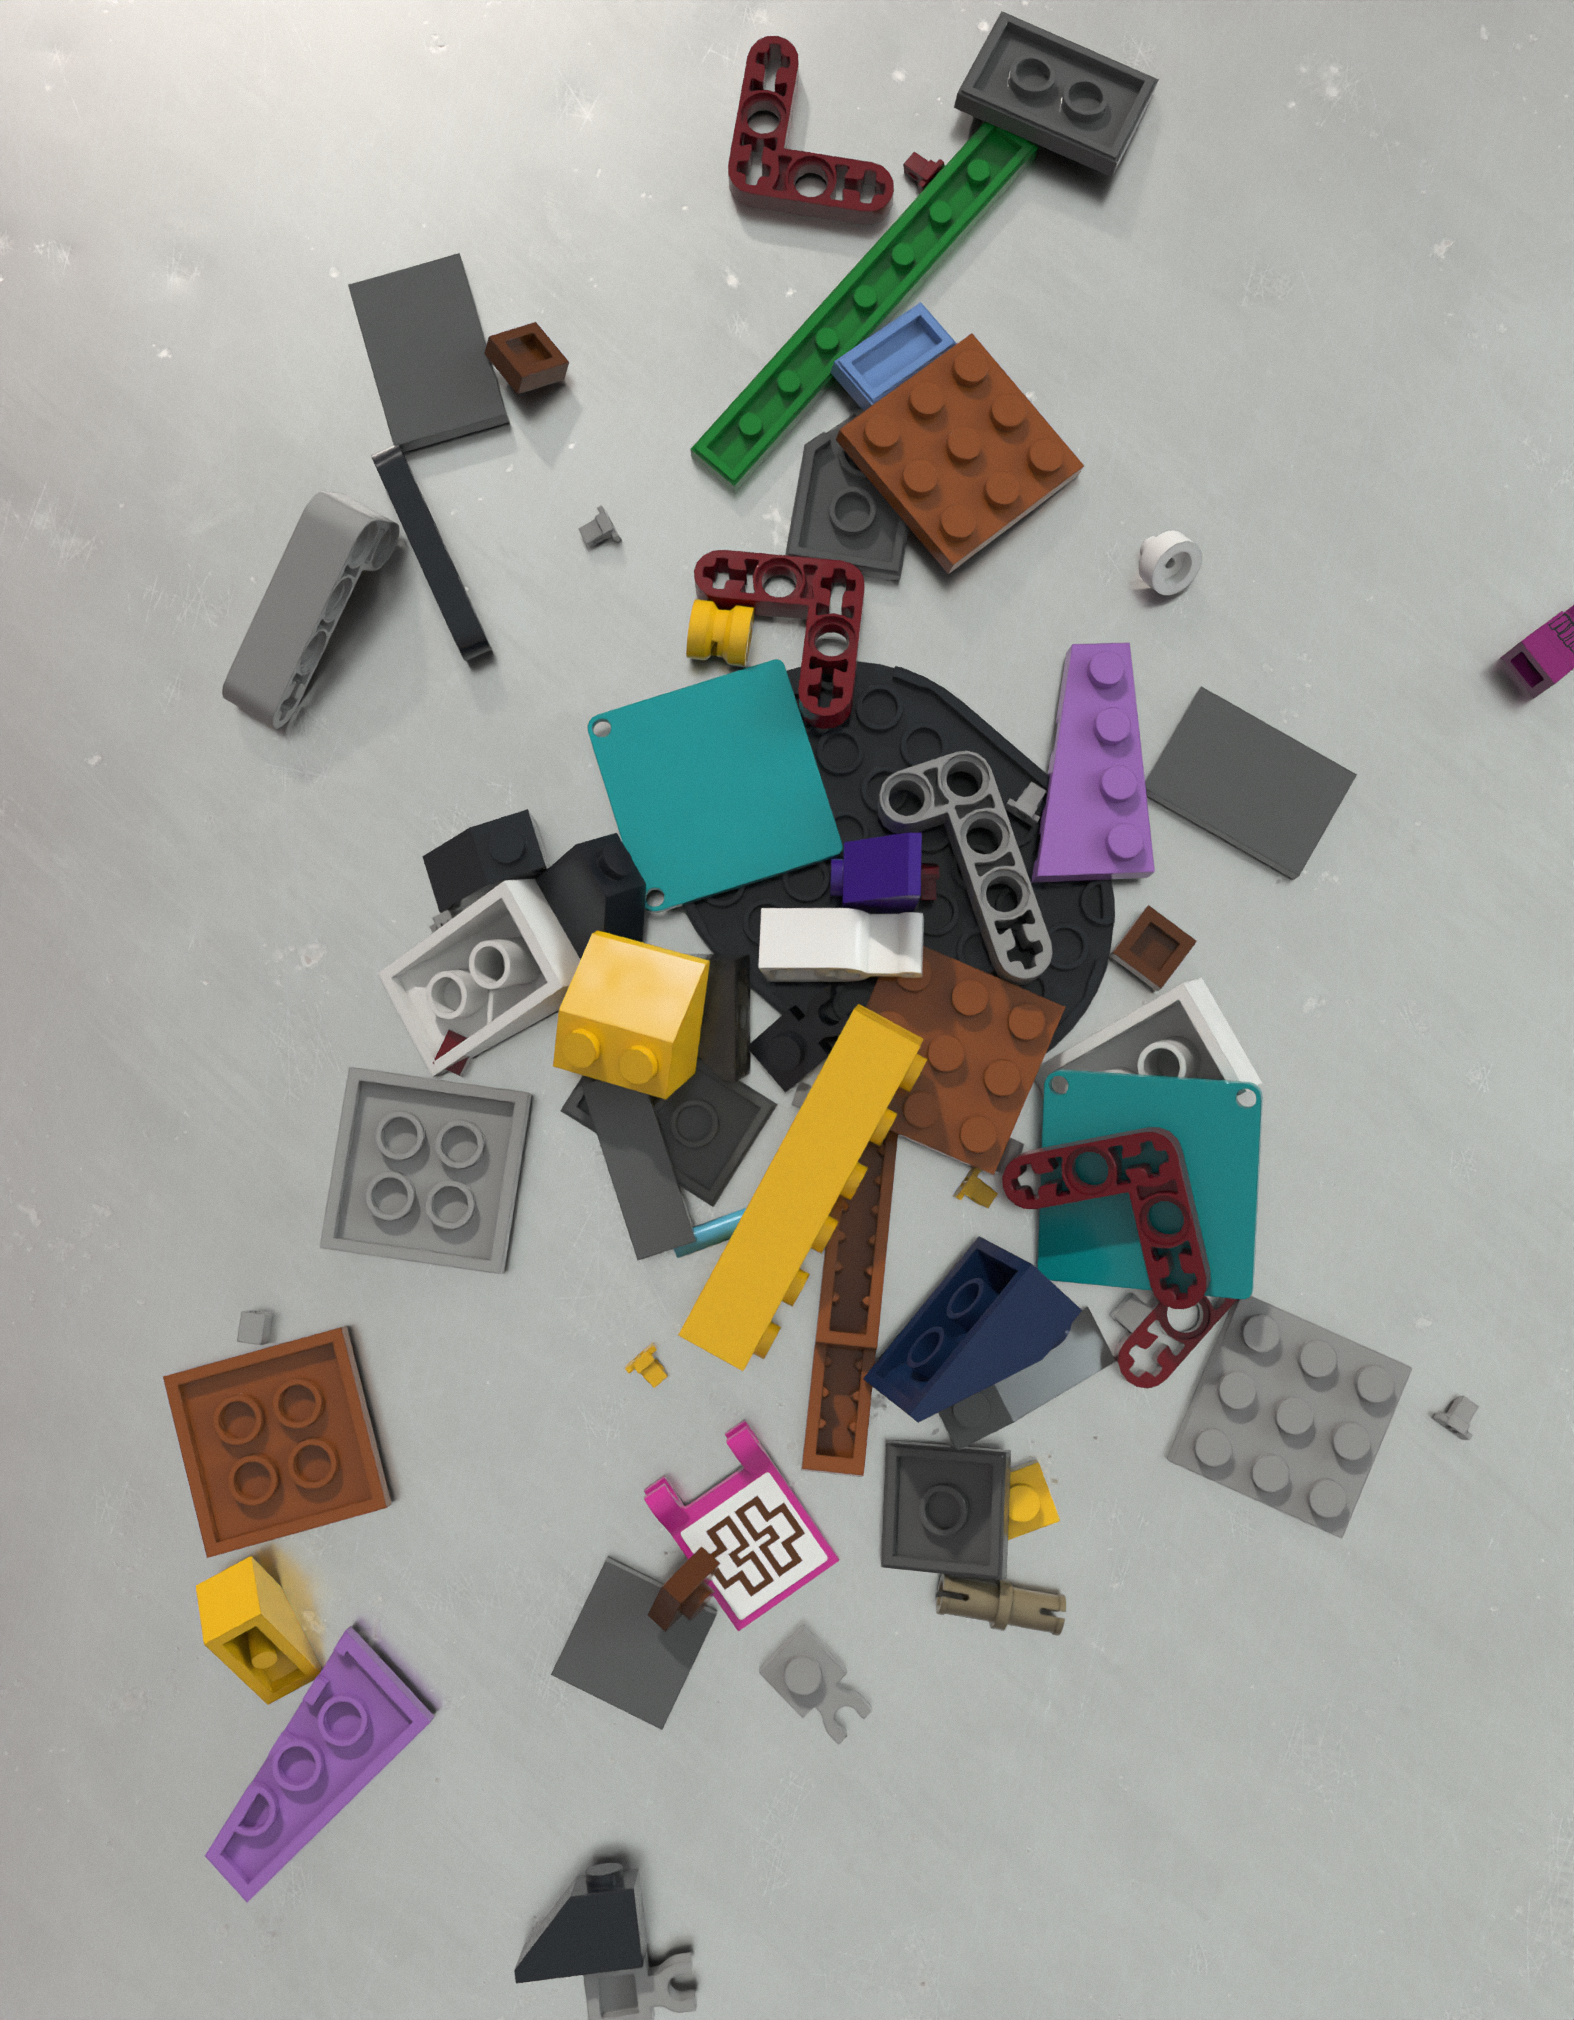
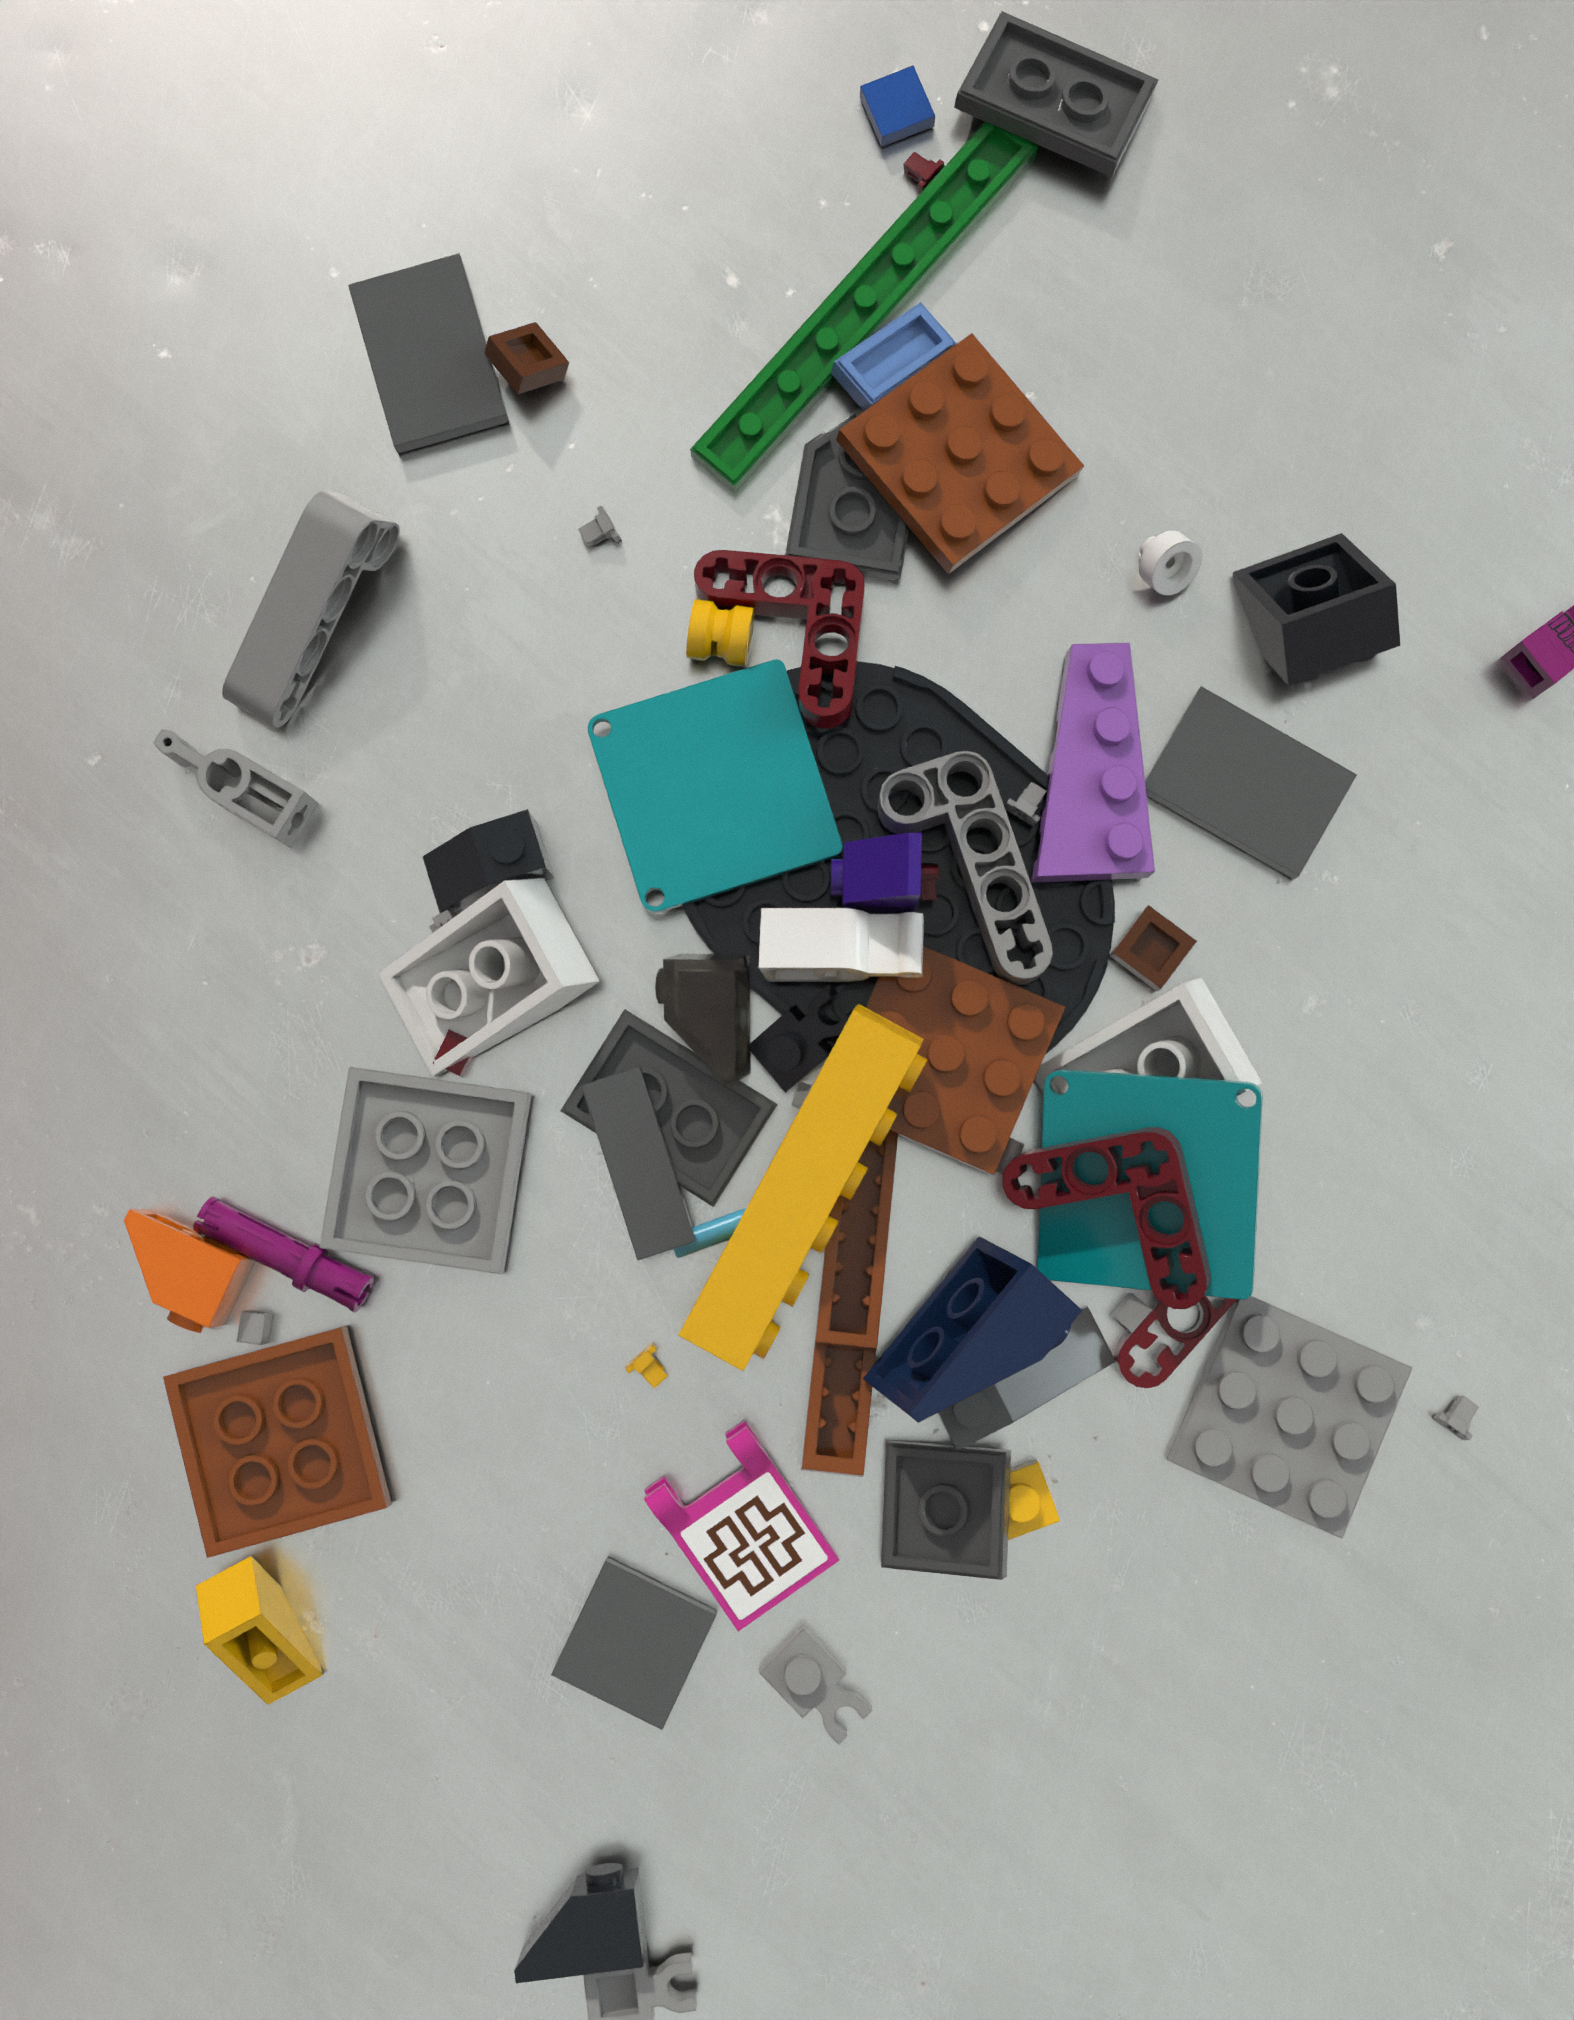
medium lavender wing [205,1626,435,1903] -> none
black beam [371,444,492,661] -> none
black slope [536,833,646,960] -> none
yellow slope [553,930,710,1100] -> none
reddish brown plate [648,1546,720,1632] -> none
dark red beam [728,36,894,225] -> none
dark tan pin [936,1574,1066,1636] -> none
yellow piece [953,1167,998,1208] -> none
none -> orange slope [124,1209,255,1333]
none -> light grey piece [153,730,319,848]
none -> magenta pin [193,1196,374,1313]
none -> blue tile [860,65,935,147]
none -> black slope [1233,533,1400,686]

